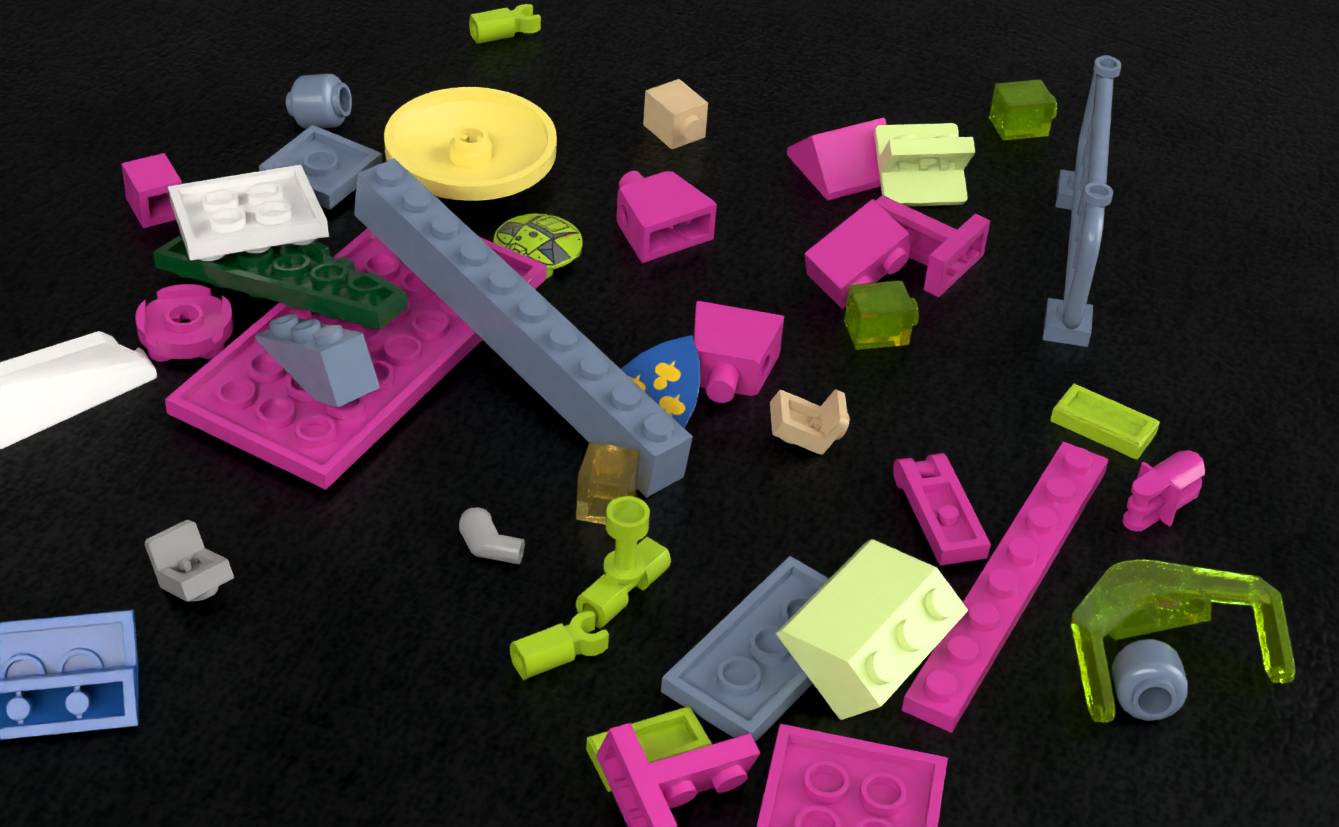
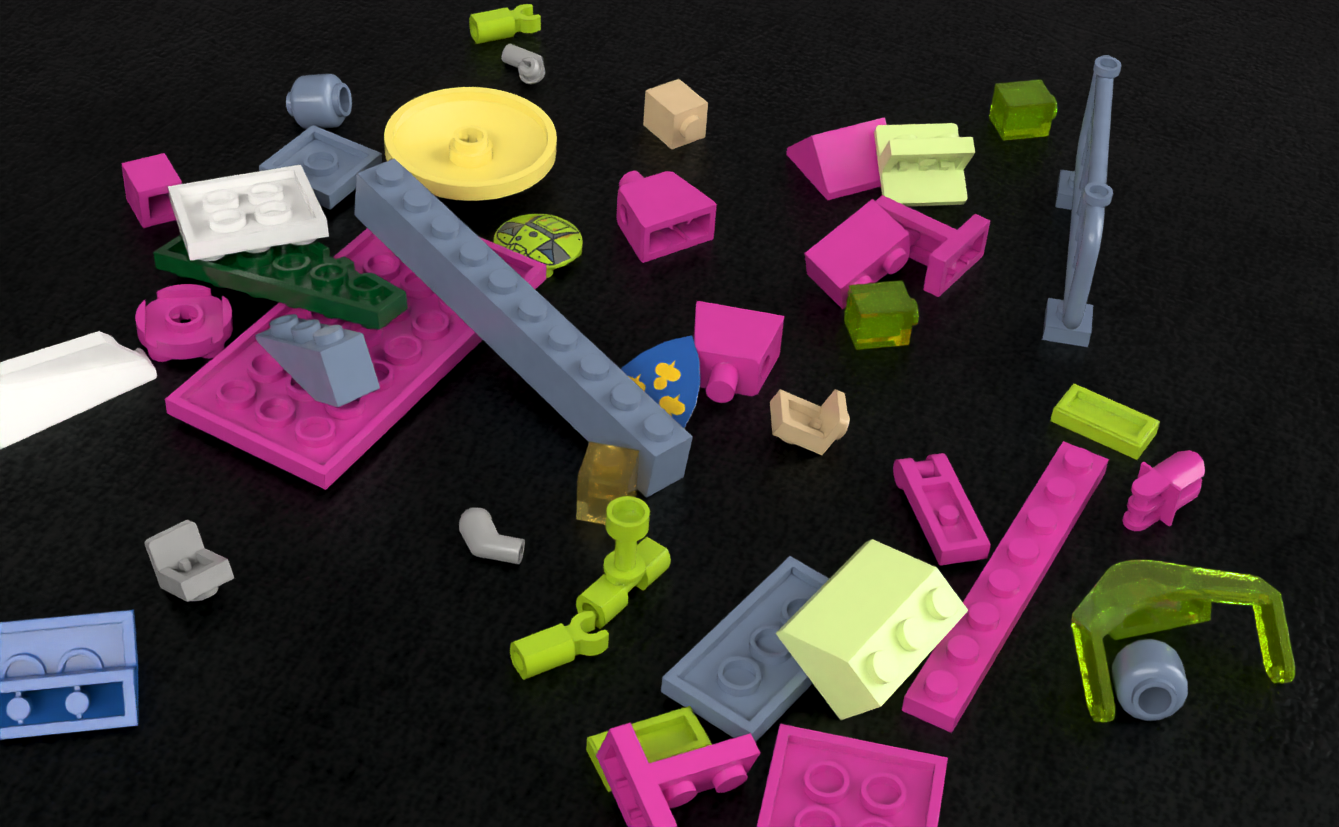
none -> light grey arm [502,44,545,85]

